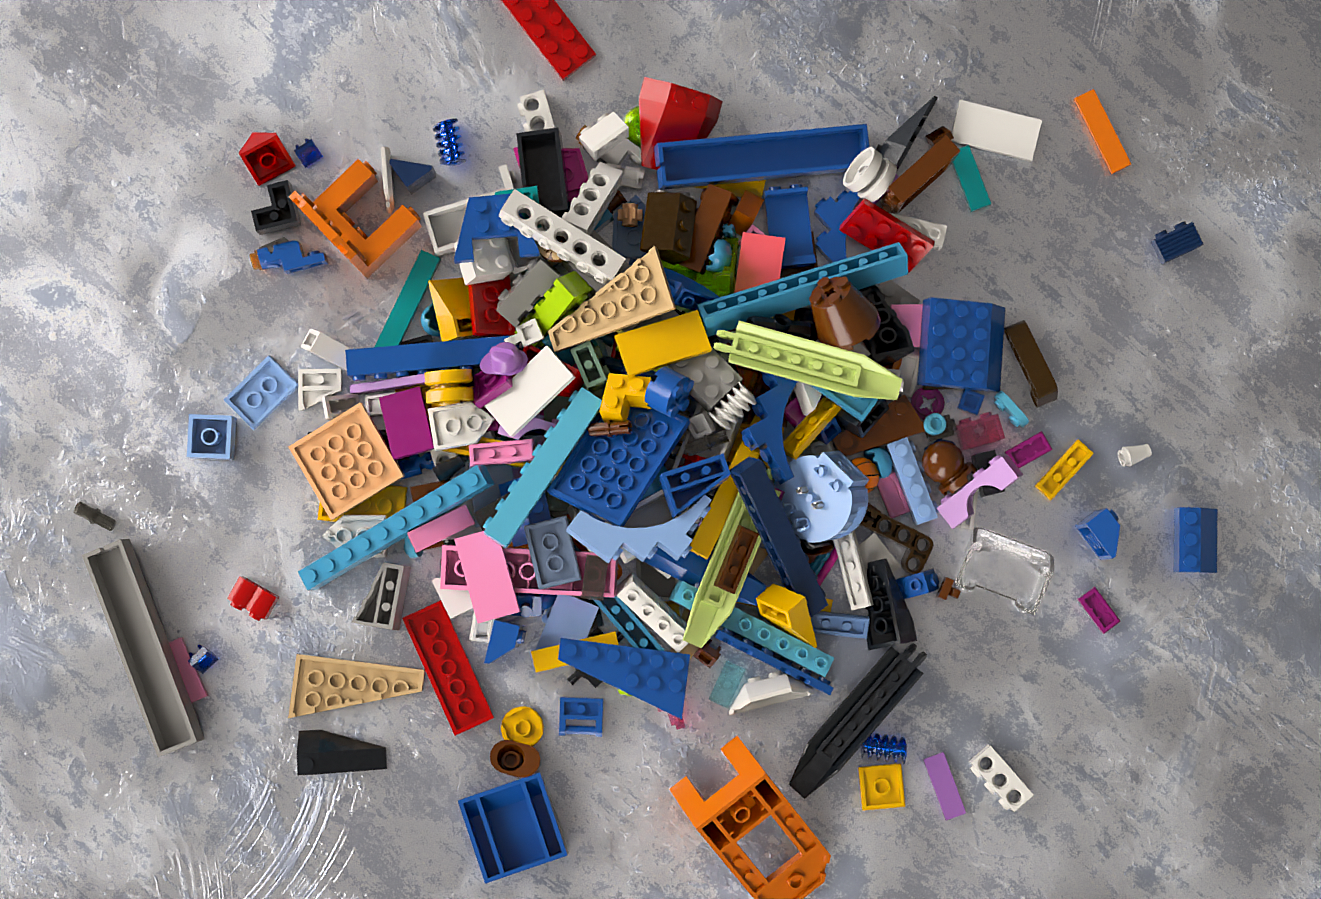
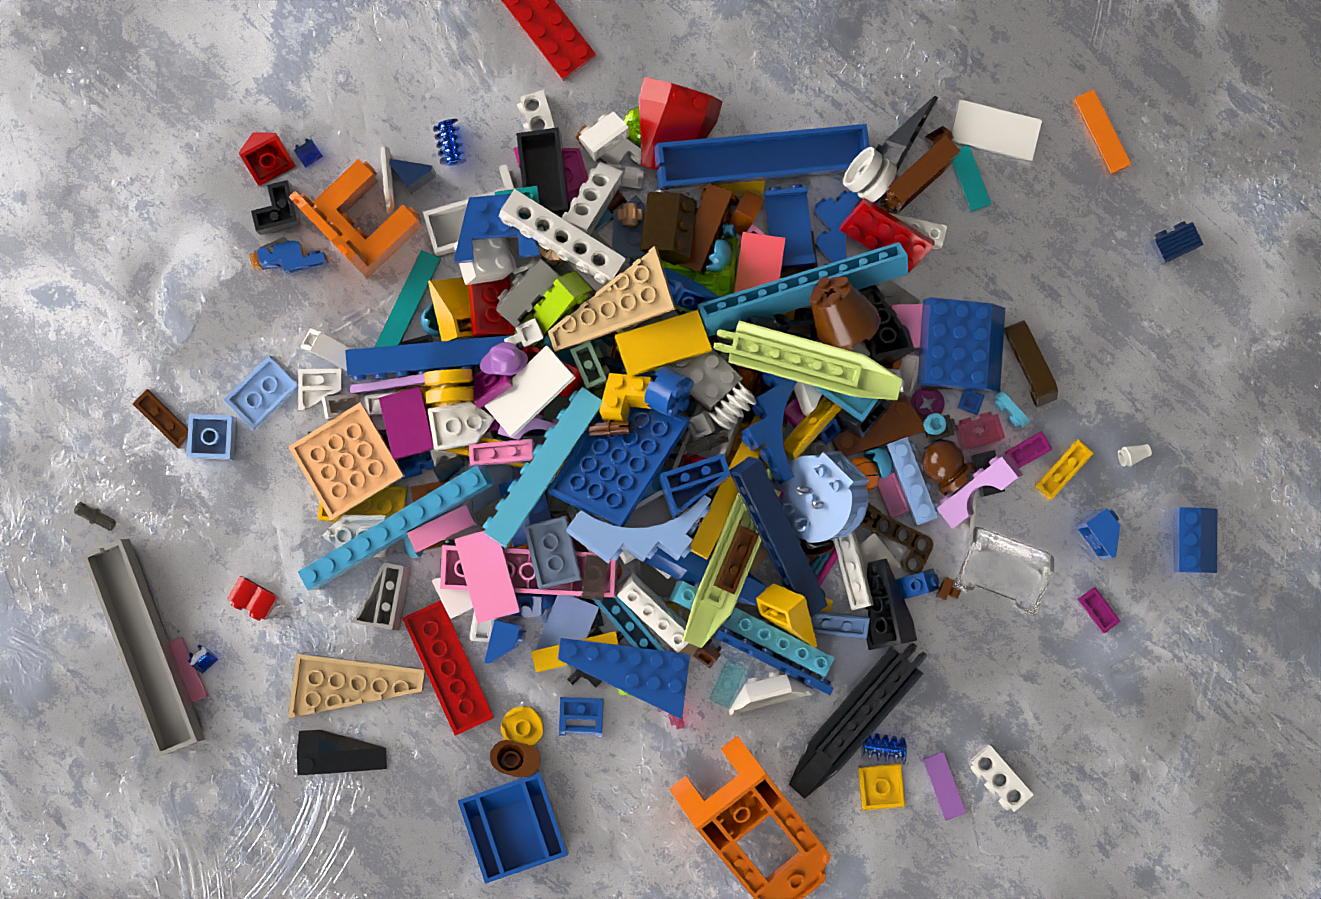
none -> reddish brown tile [133,389,188,449]

